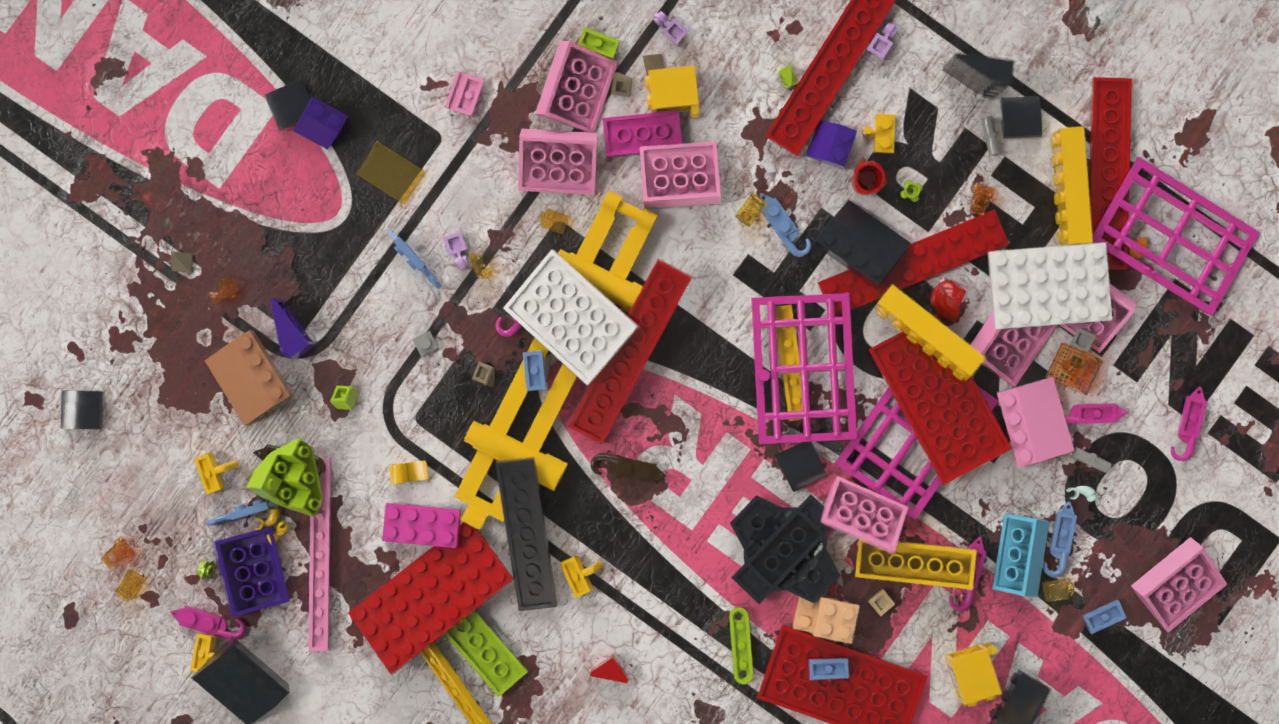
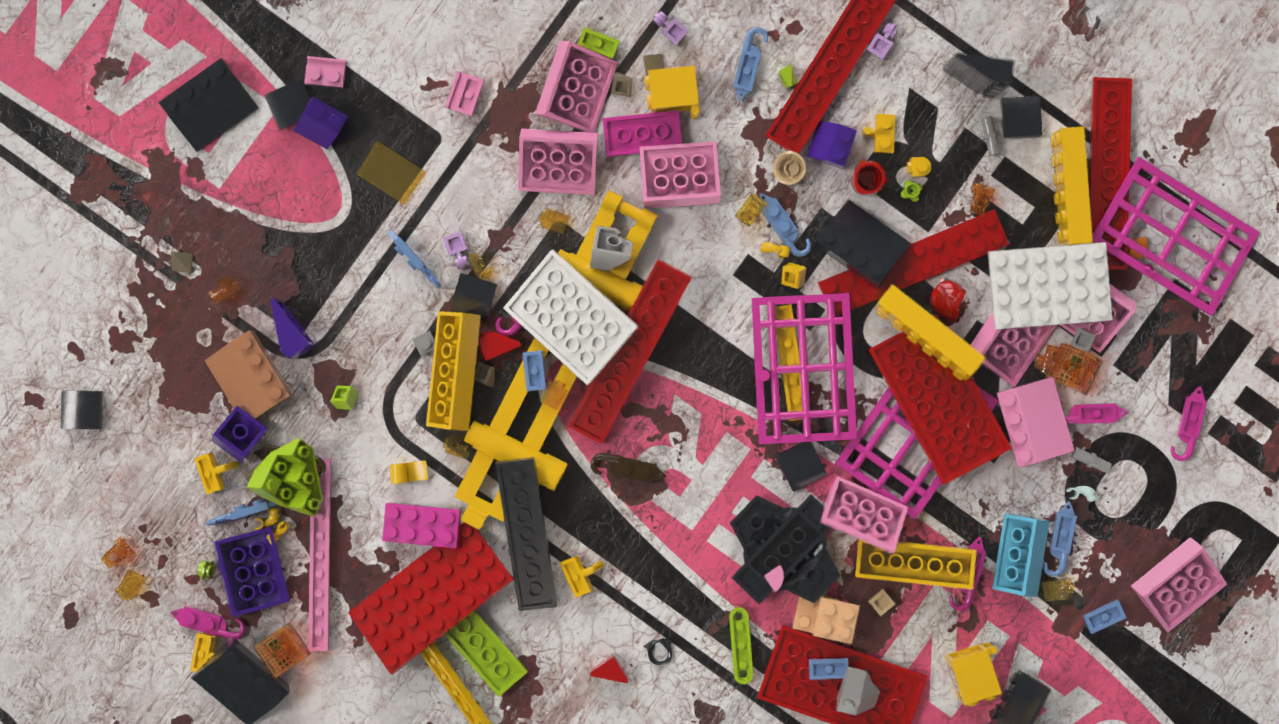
none -> black slope [158,58,259,152]
none -> dark purple slope [211,406,268,464]
none -> clear orange slope [253,622,312,679]
none -> bright pink plate [305,56,347,89]
none -> yellow brick [426,311,481,431]
none -> clear yellow bracket [443,434,471,459]
none -> black slope [450,273,497,322]
none -> red slope [478,330,522,361]
none -> clear yellow bracket [540,380,568,411]
none -> light grey slope [590,226,633,271]
none -> black piece [643,638,673,665]
none -> medium blue plate [733,27,768,102]
none -> yellow arm [760,242,790,259]
none -> bright pink tile [764,565,784,592]
none -> tan helmet [773,151,806,185]
none -> yellow slope [781,263,806,289]
none -> light grey slope [837,666,880,715]
none -> yellow plate [907,157,931,178]
none -> clear orange plate [1034,344,1058,375]

